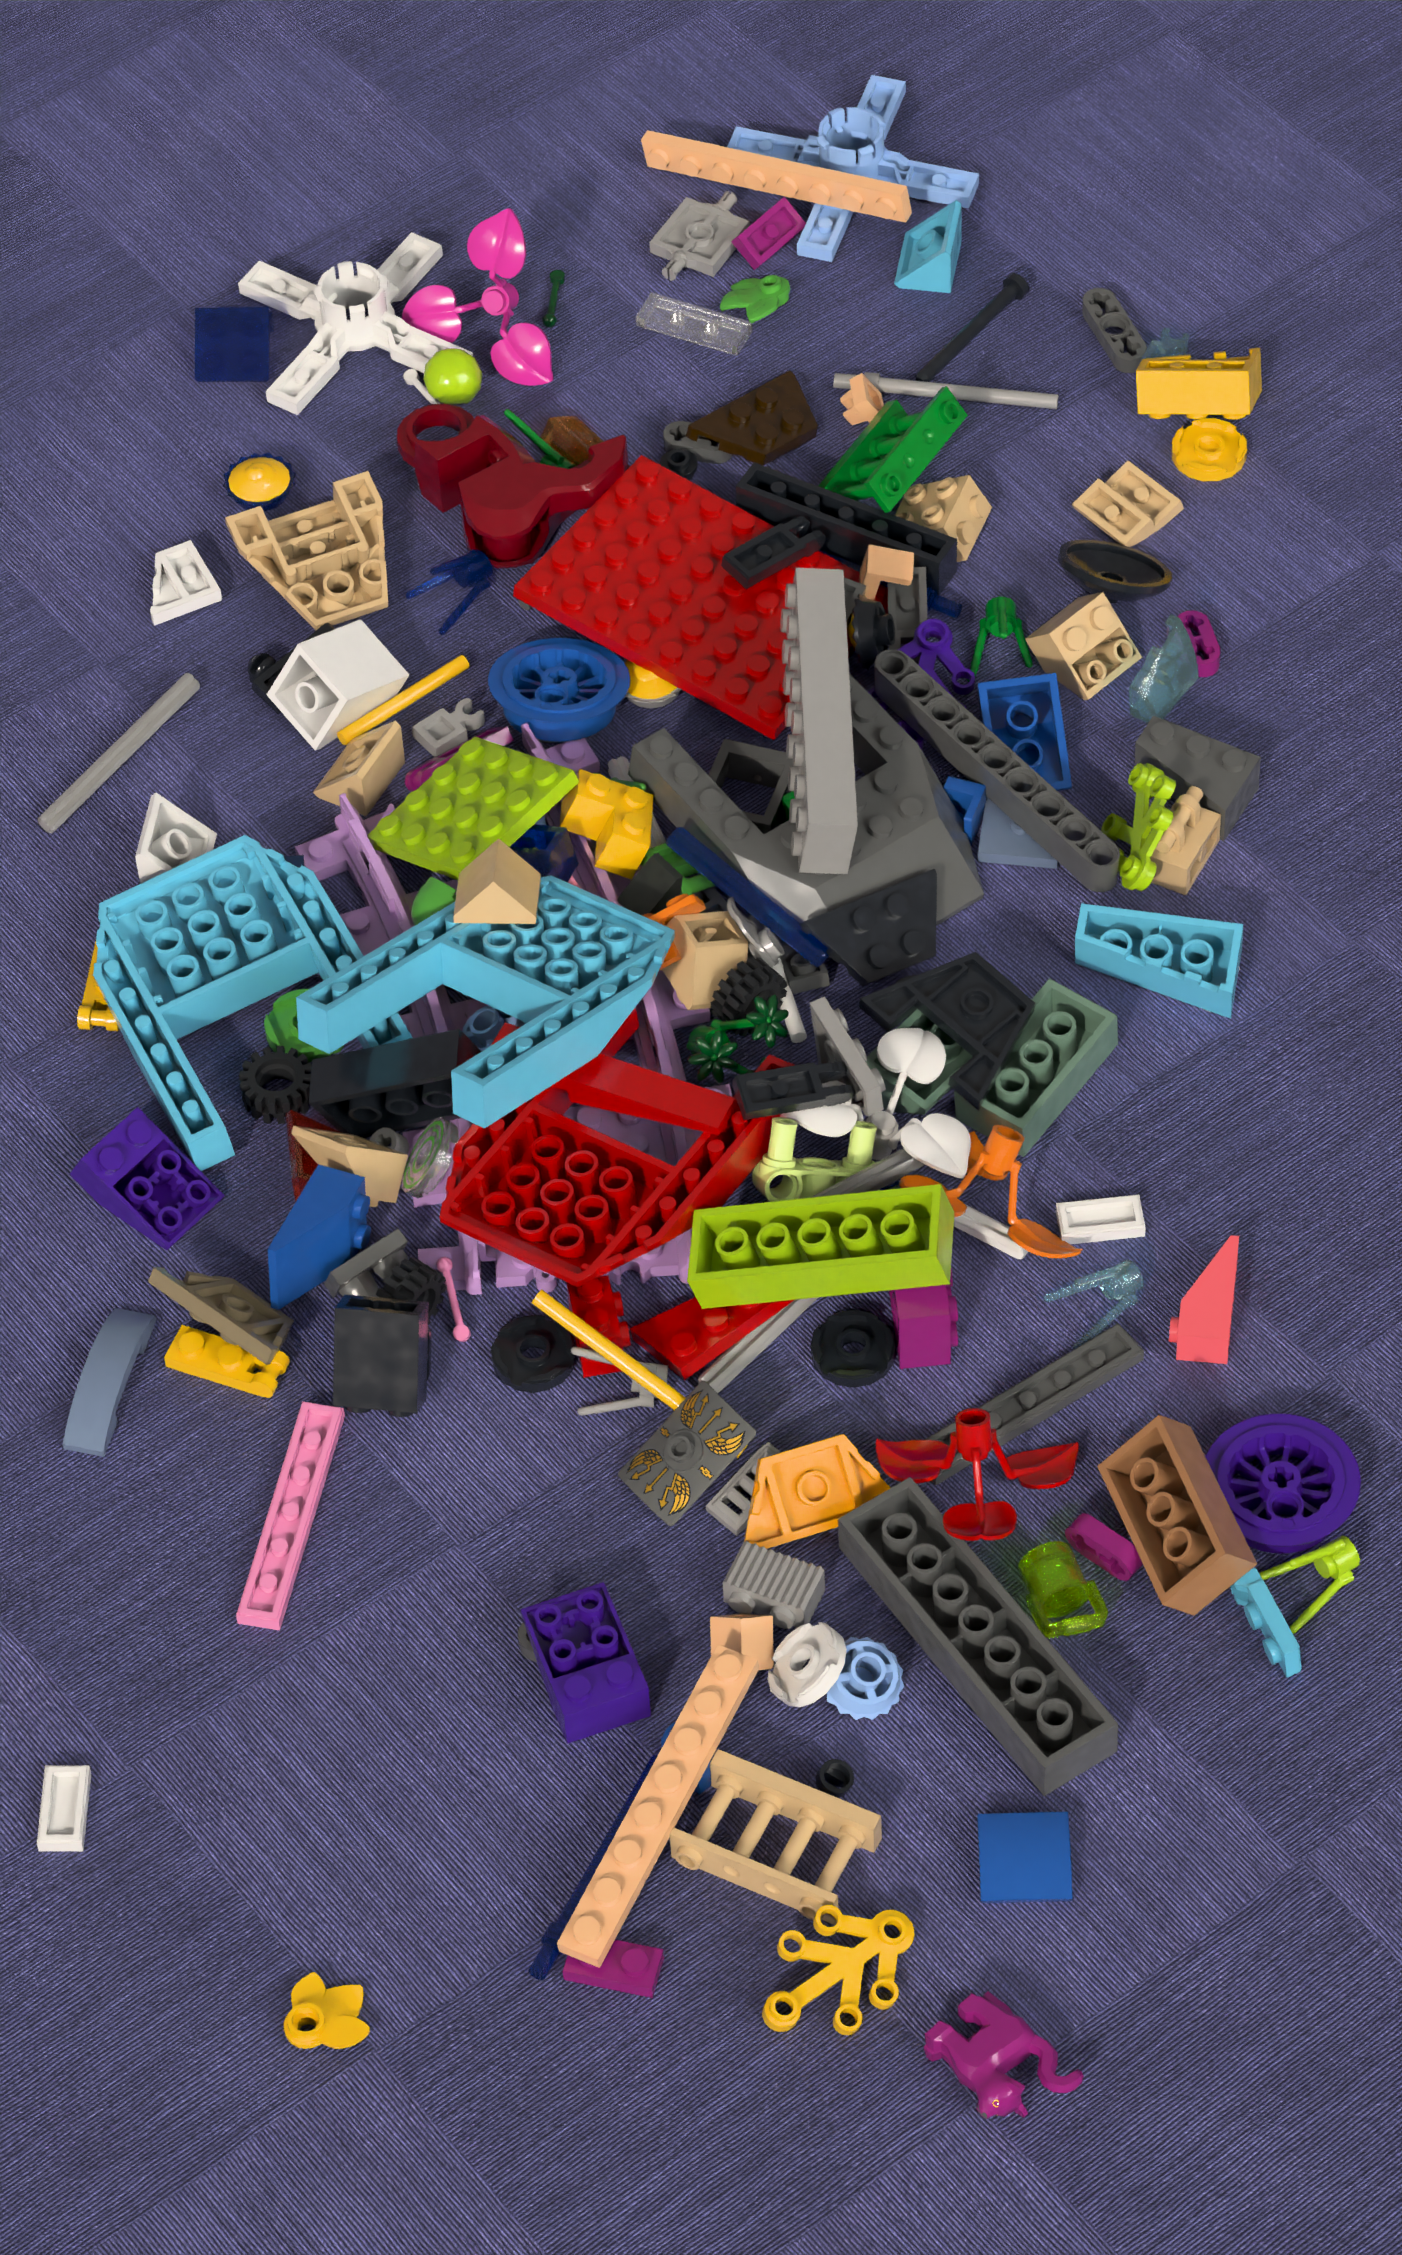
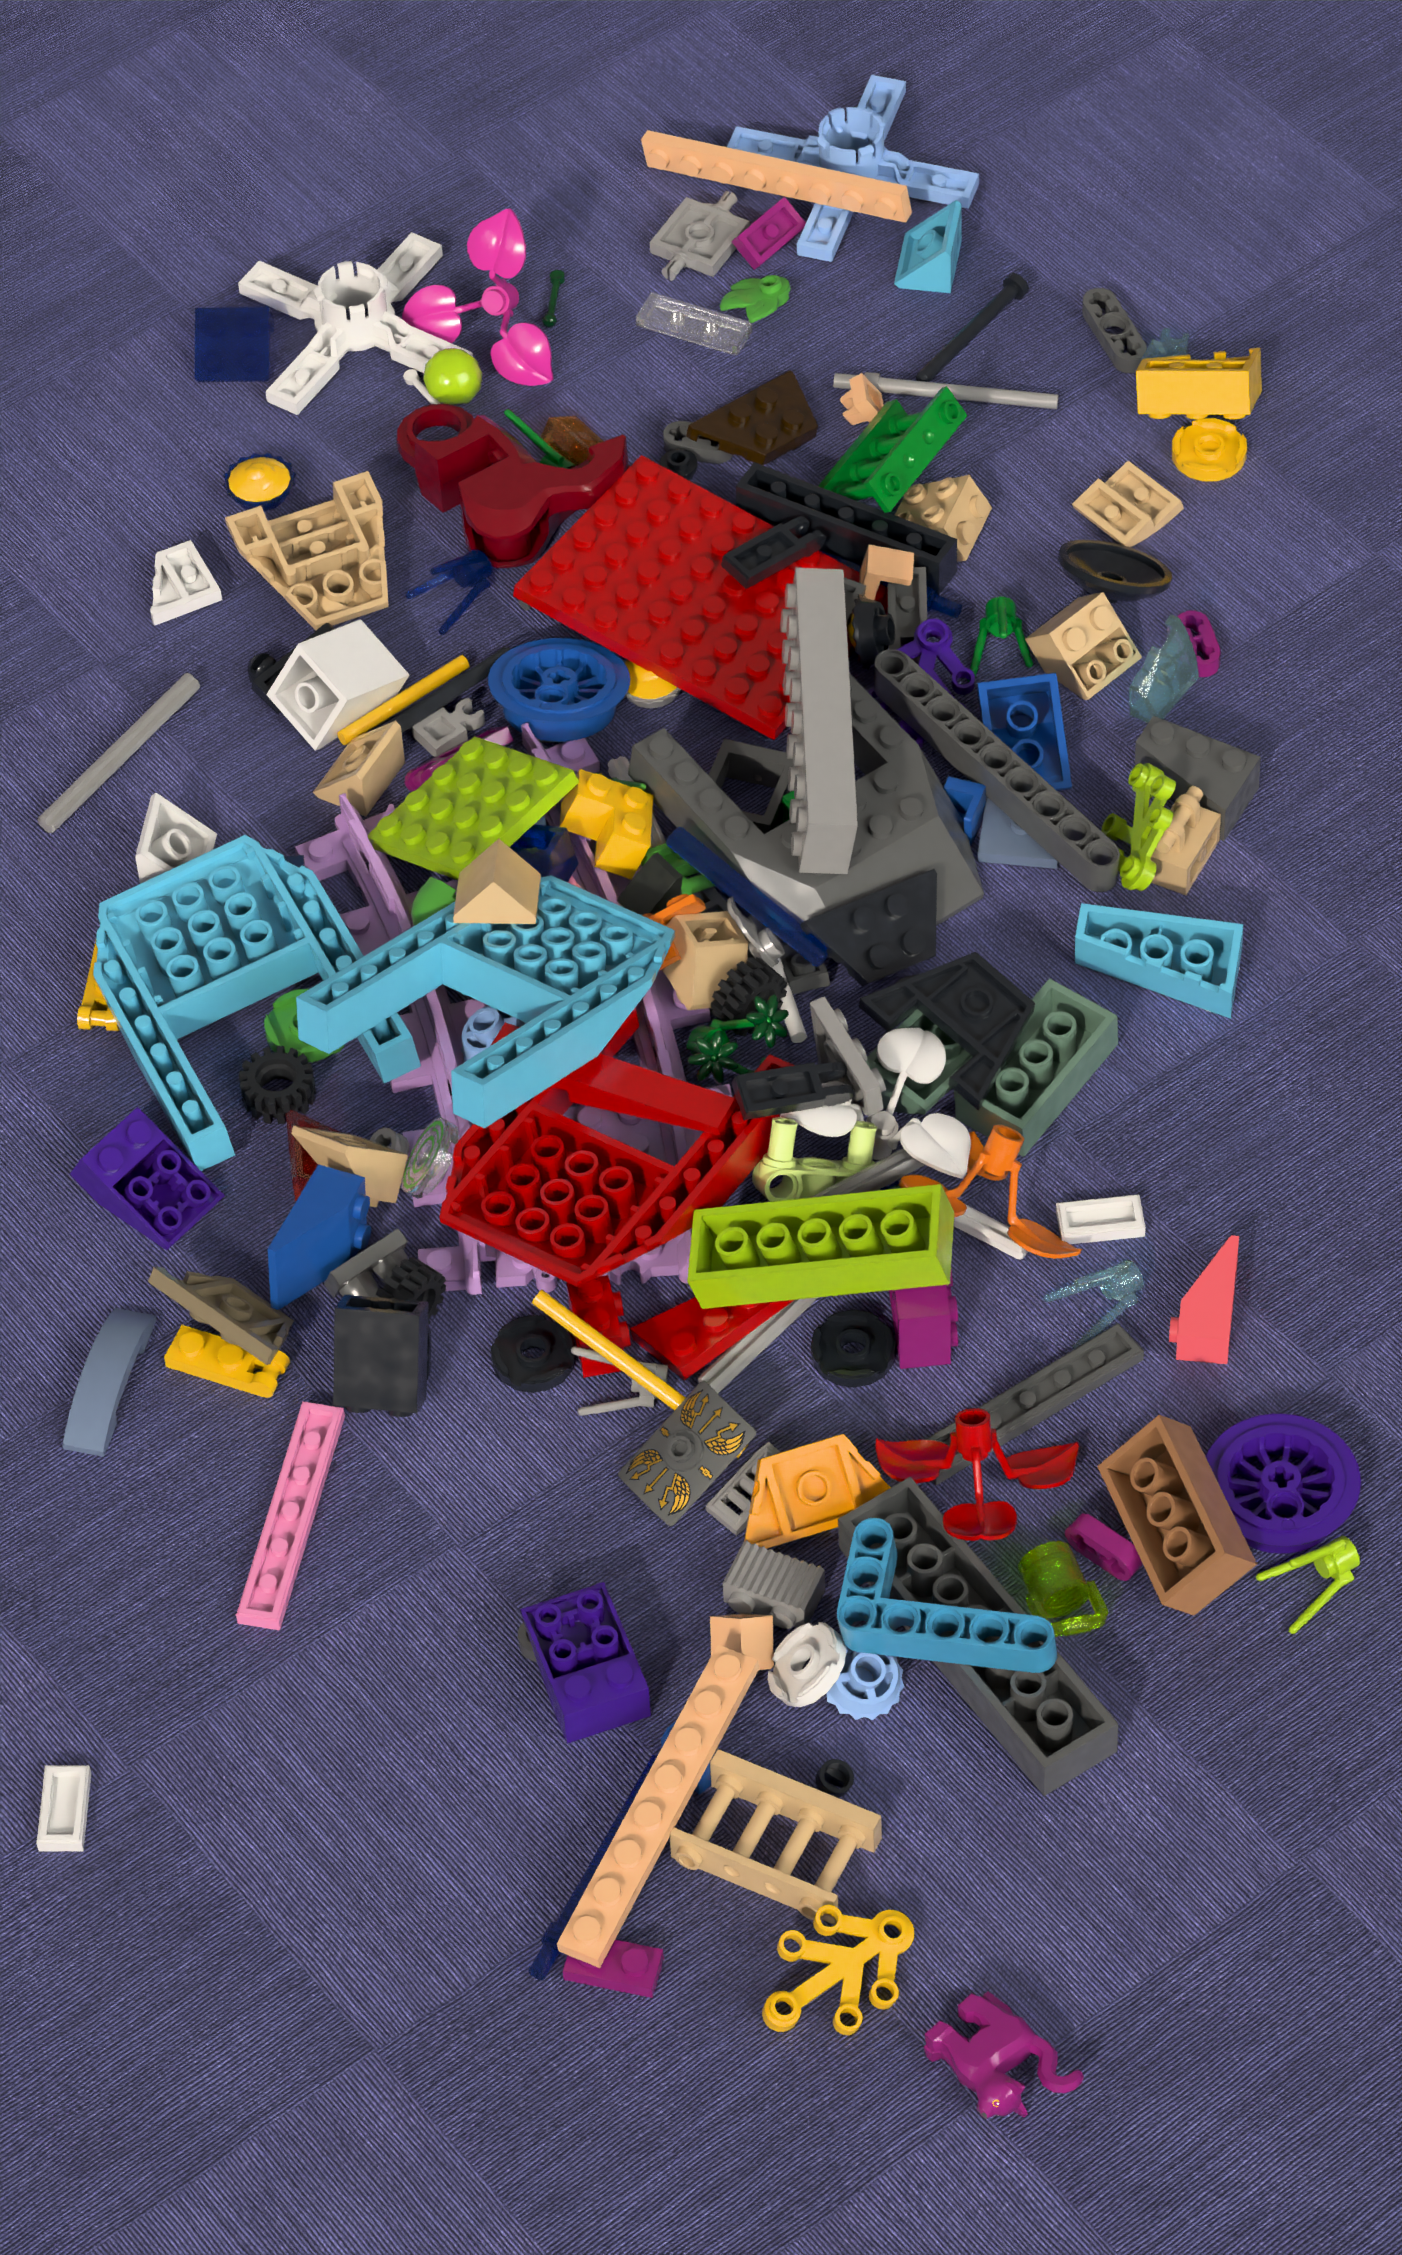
yellow plate [284,1972,370,2049] -> none
black brick [309,1029,482,1138] -> none
bright pink hinge [436,1257,471,1342] -> none
blue slope [977,1812,1073,1903] -> none
medium azure hinge [1230,1567,1302,1678] -> none
none -> black tile [387,647,510,733]
none -> dark azure beam [837,1518,1057,1673]

